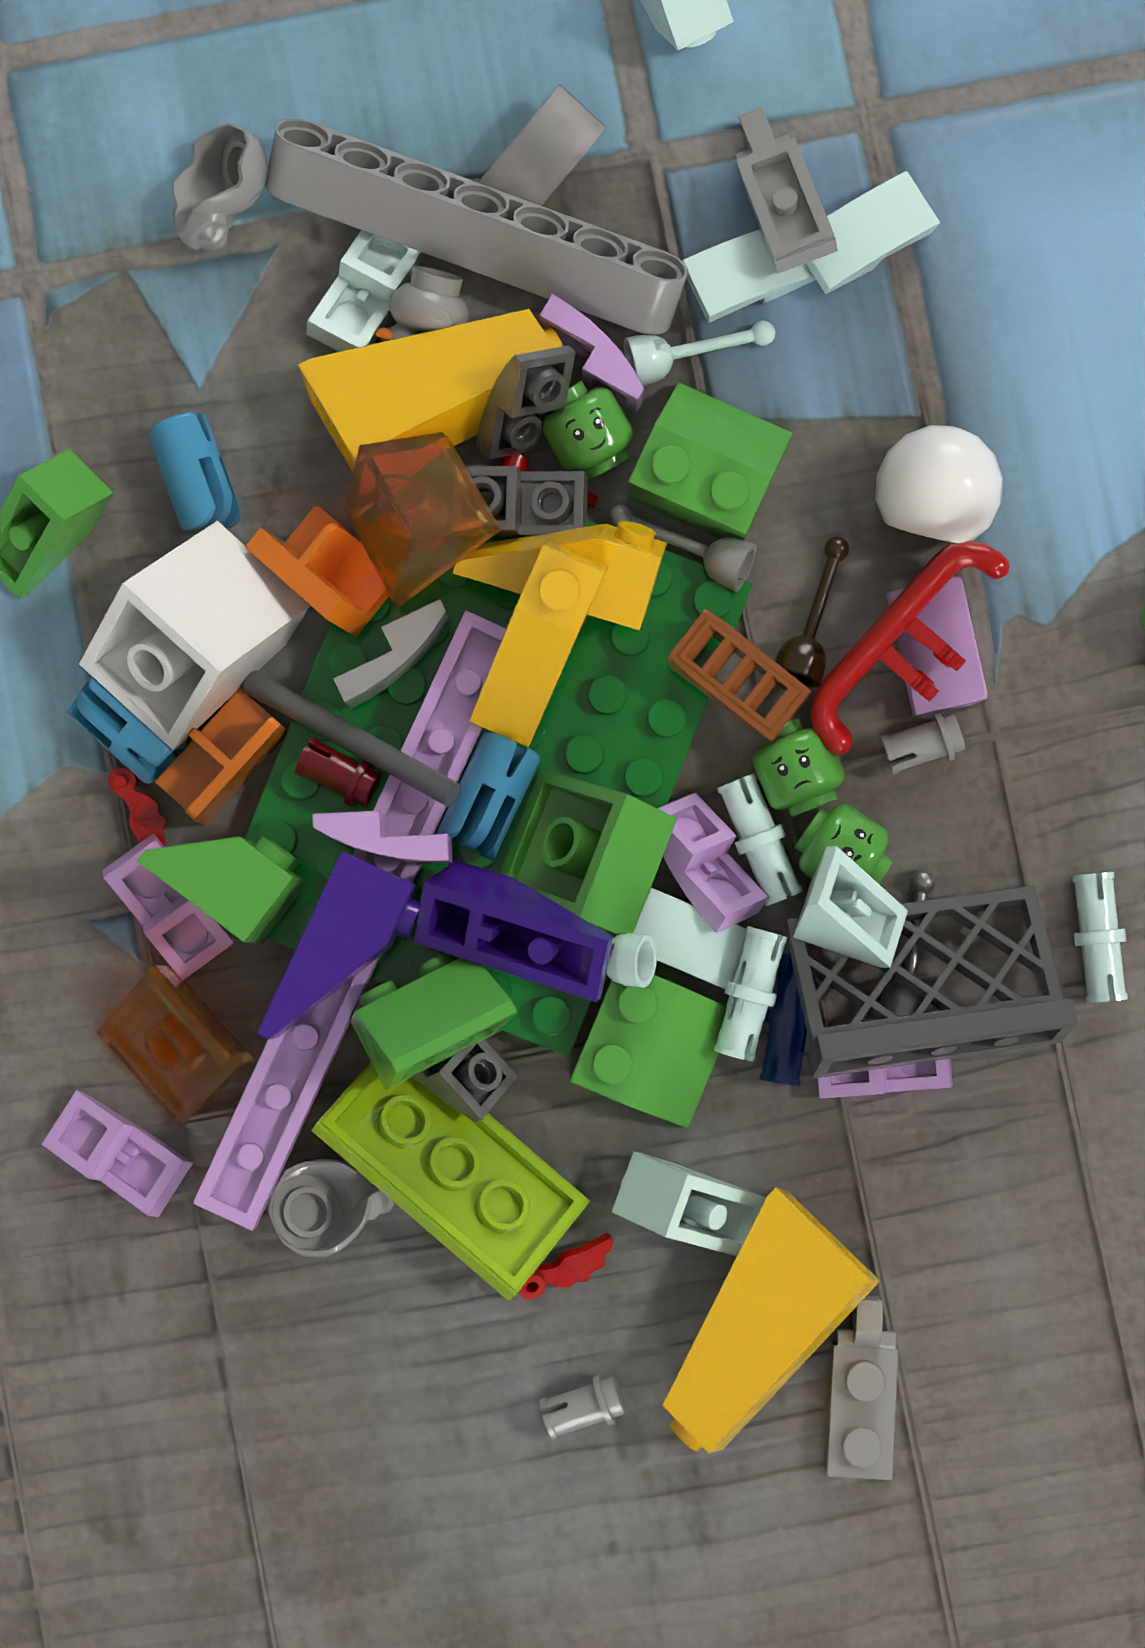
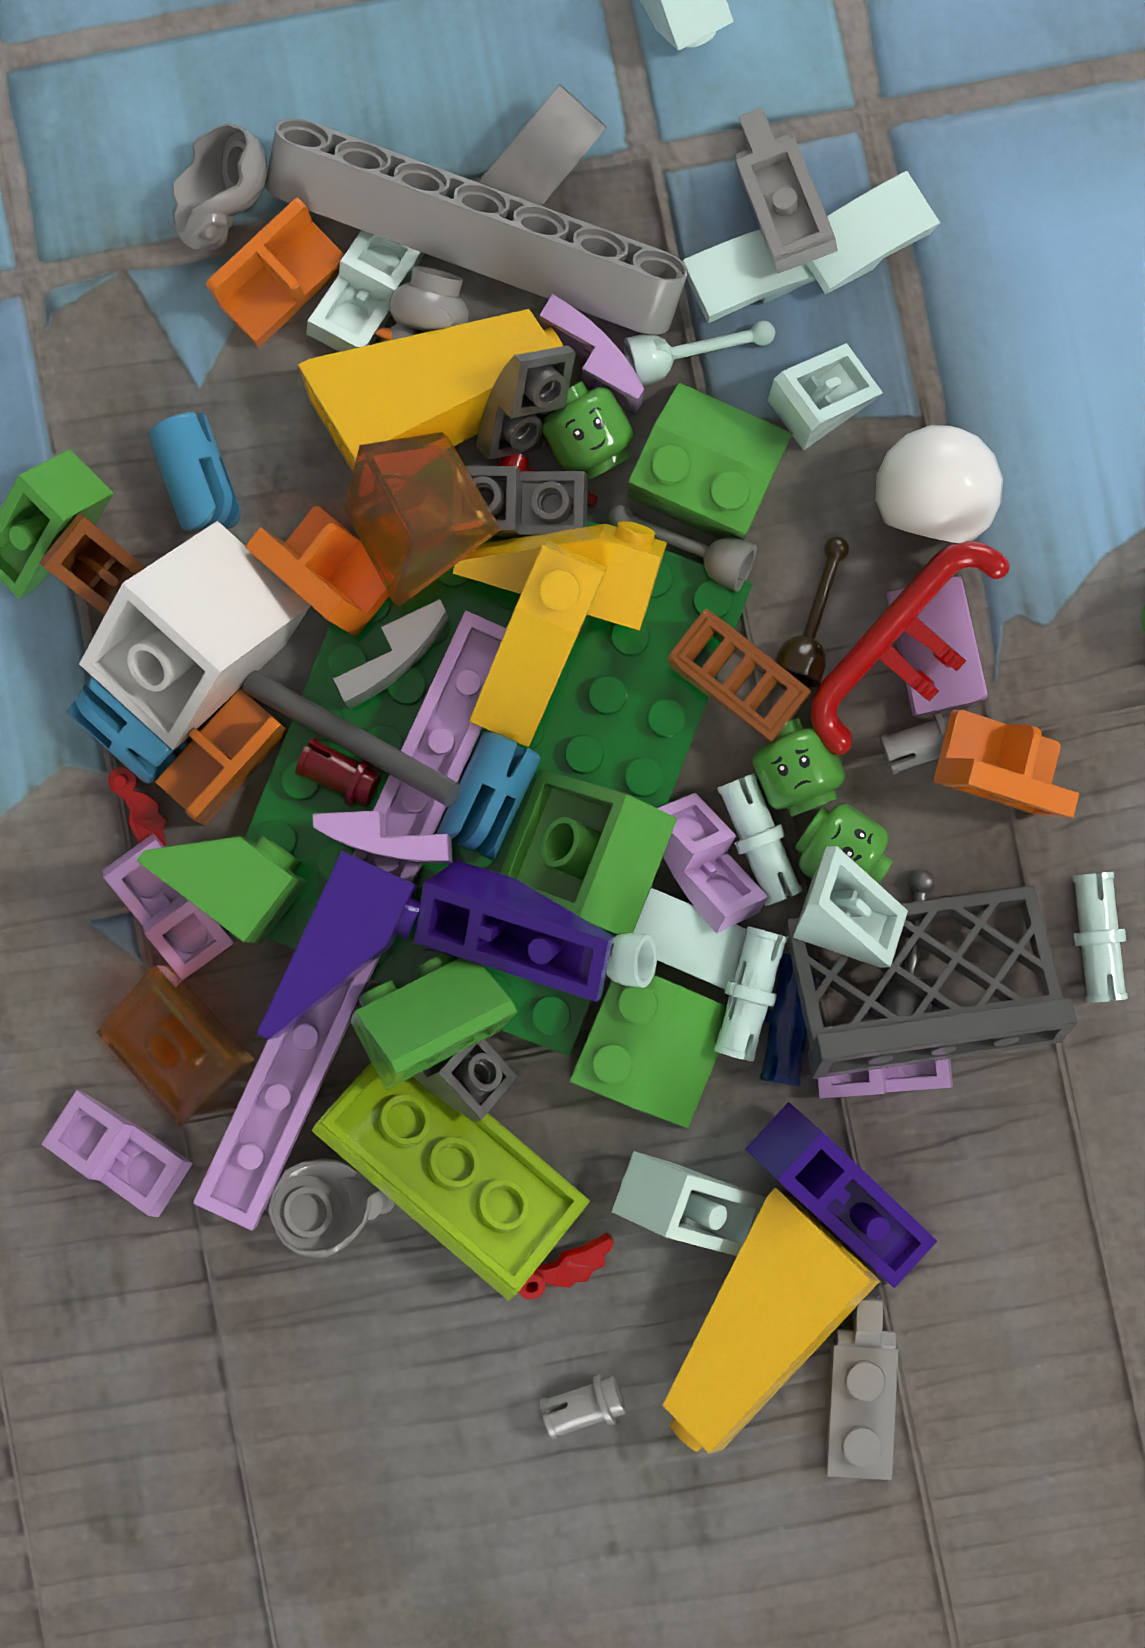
none -> dark orange slope [39,513,146,615]
none -> orange panel [206,197,345,348]
none -> dark purple slope [745,1102,937,1288]
none -> light aqua slope [767,343,883,451]
none -> orange panel [933,710,1080,818]

